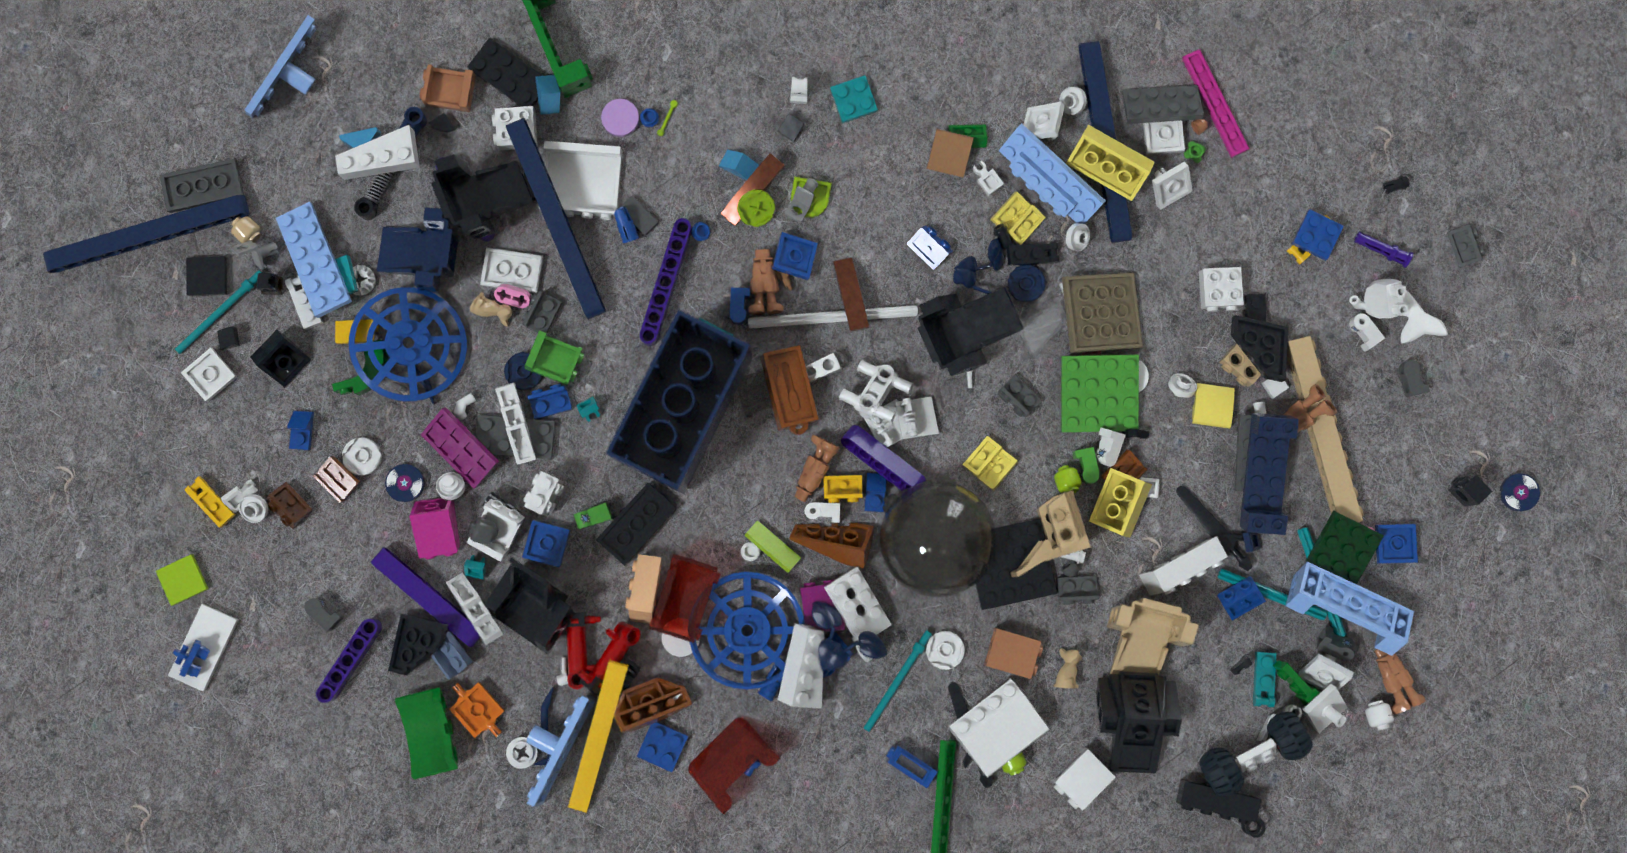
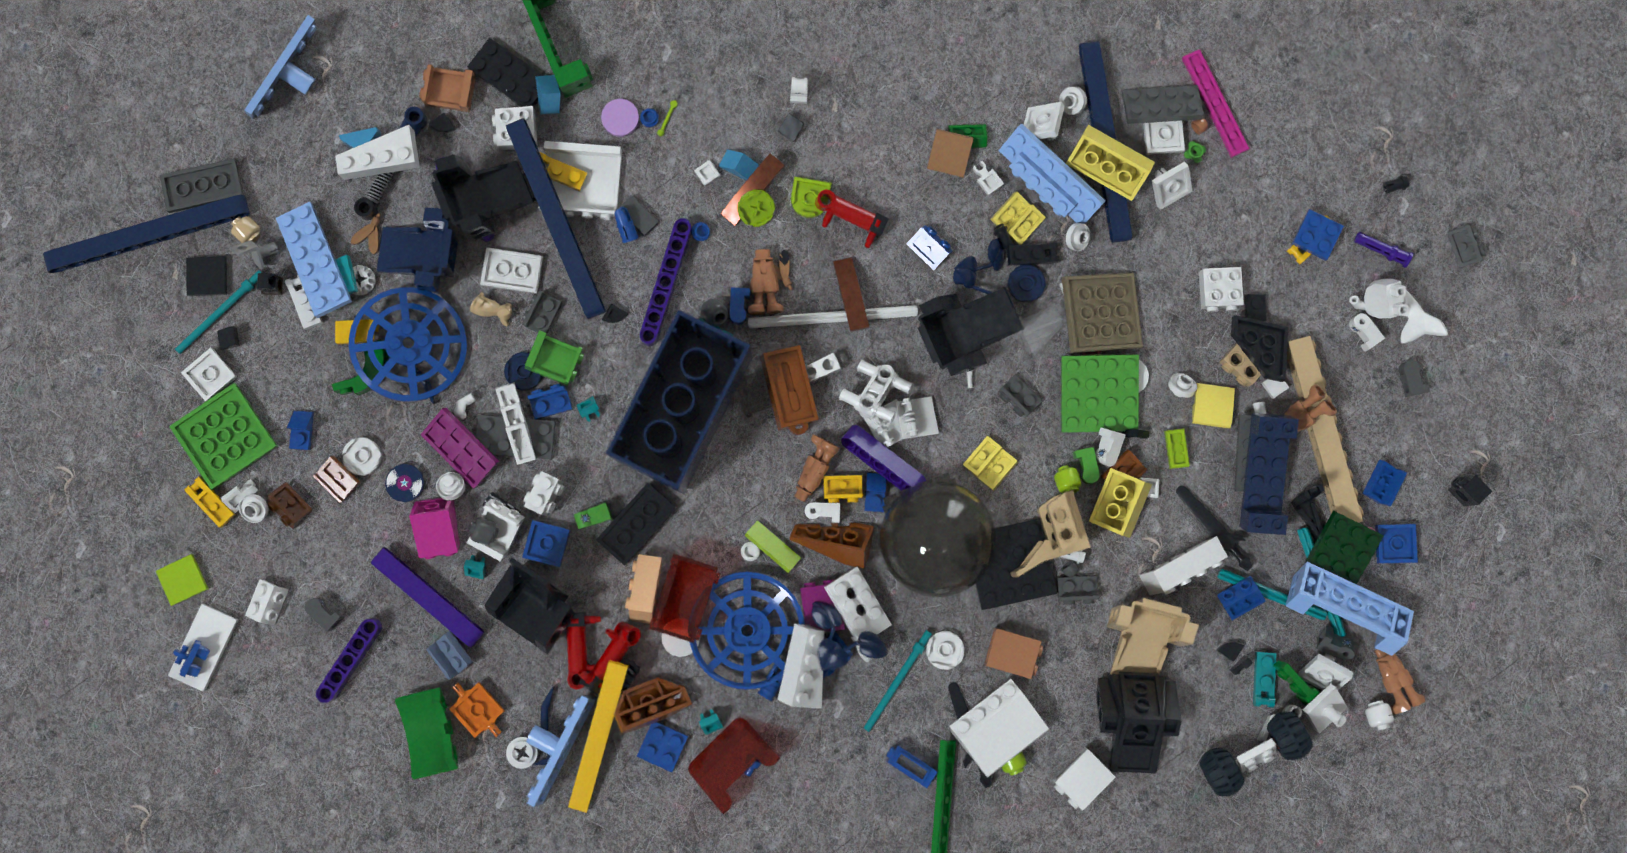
black slope [250,329,311,388] -> none
black plate [388,614,448,675] -> none
white slope [446,572,503,645] -> none
bright pink beam [494,284,531,308] -> none
white hand [556,657,568,686] -> none
blue plate [772,232,818,280] -> none
light grey bracket [785,178,818,223] -> none
teal plate [830,75,878,124] -> none
tan animal [1054,648,1082,688] -> none
black hinge [1176,779,1266,838] -> none
dark blue tile [1242,532,1261,552] -> none
dark blue tile [1500,473,1540,512] -> none
none -> bright green plate [169,383,278,490]
none -> white bracket [245,579,288,626]
none -> medium nougat piece [350,213,381,254]
none -> yellow plate [540,152,587,191]
none -> black tile [602,304,628,323]
none -> white tile [694,160,721,187]
none -> teal tile [699,709,724,735]
none -> dark grey head [700,299,729,327]
none -> red piece [815,189,889,248]
none -> lime plate [1164,429,1190,469]
none -> black tile [1216,642,1244,662]
none -> black hinge [1291,484,1325,540]
none -> blue bracket [1362,460,1407,506]

